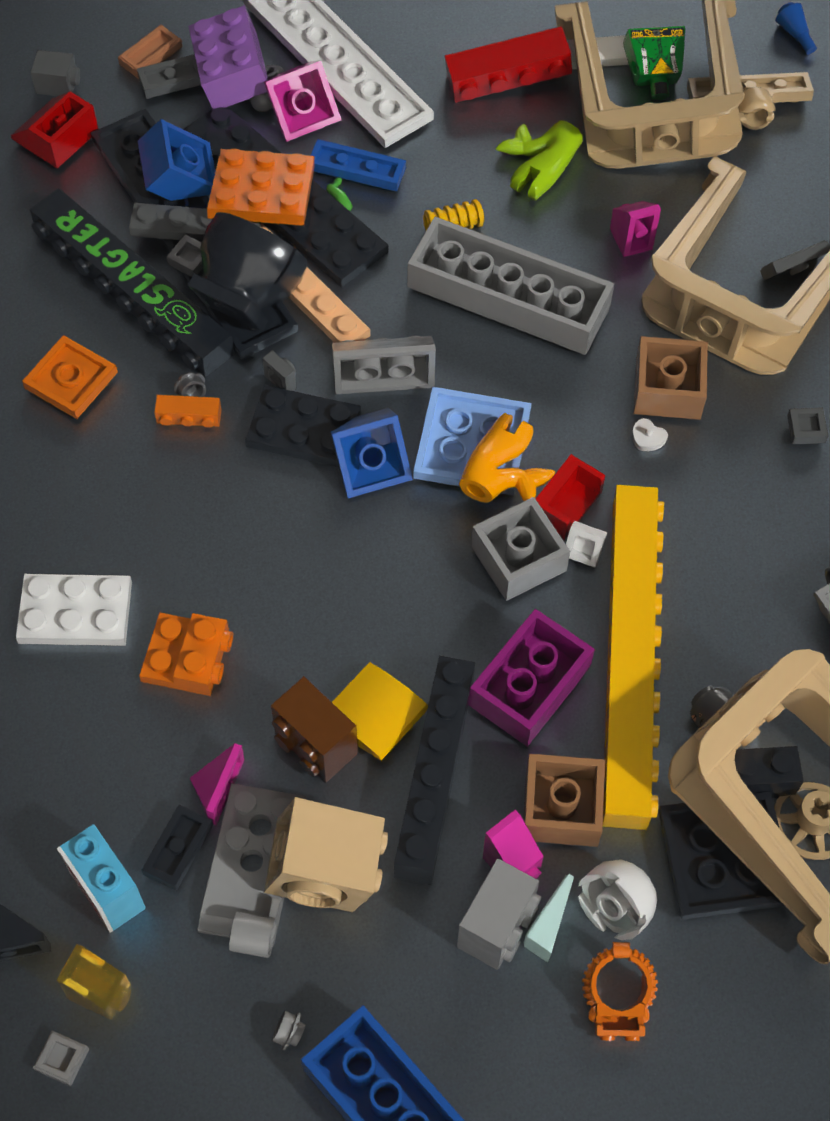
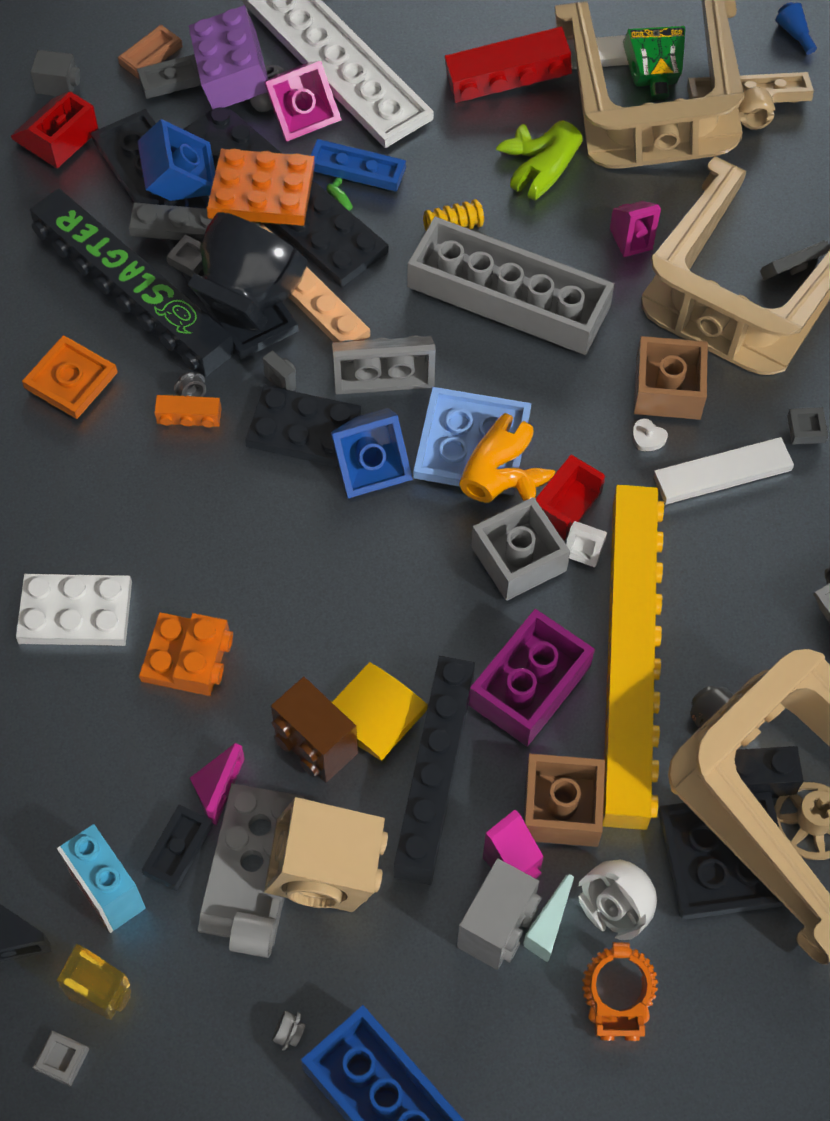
none -> white tile [653,437,794,505]

